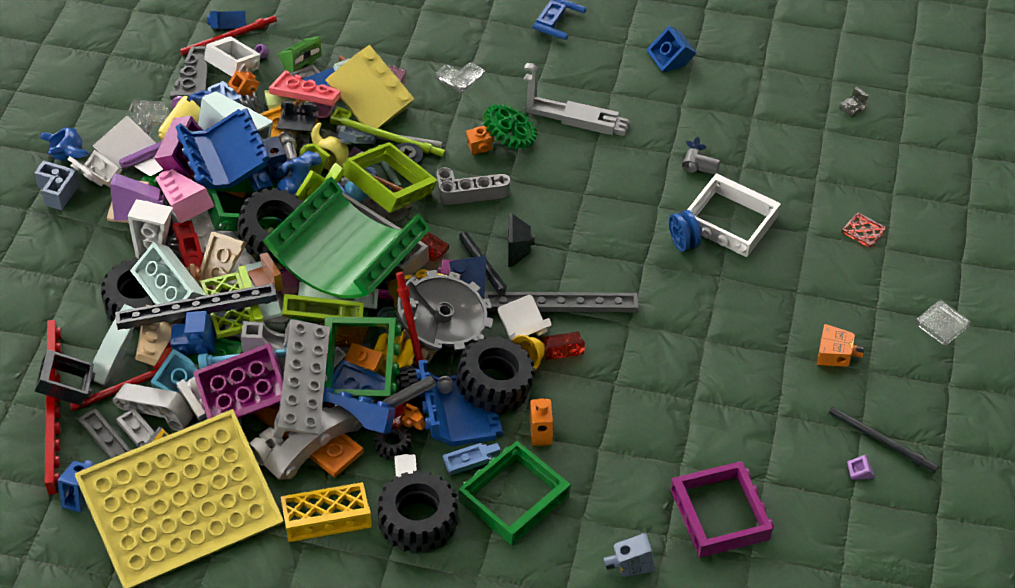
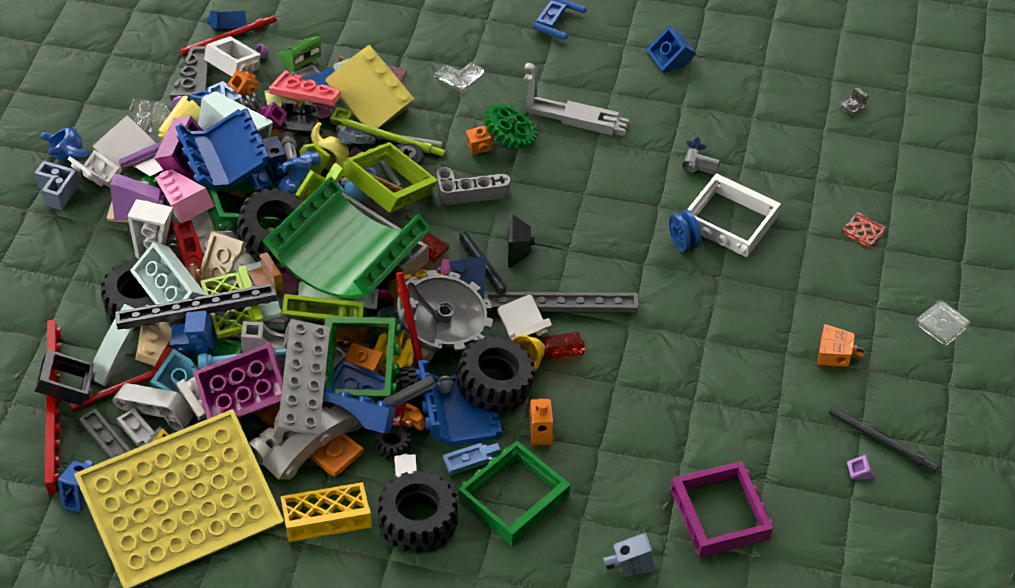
none -> magenta brick [257,102,287,131]

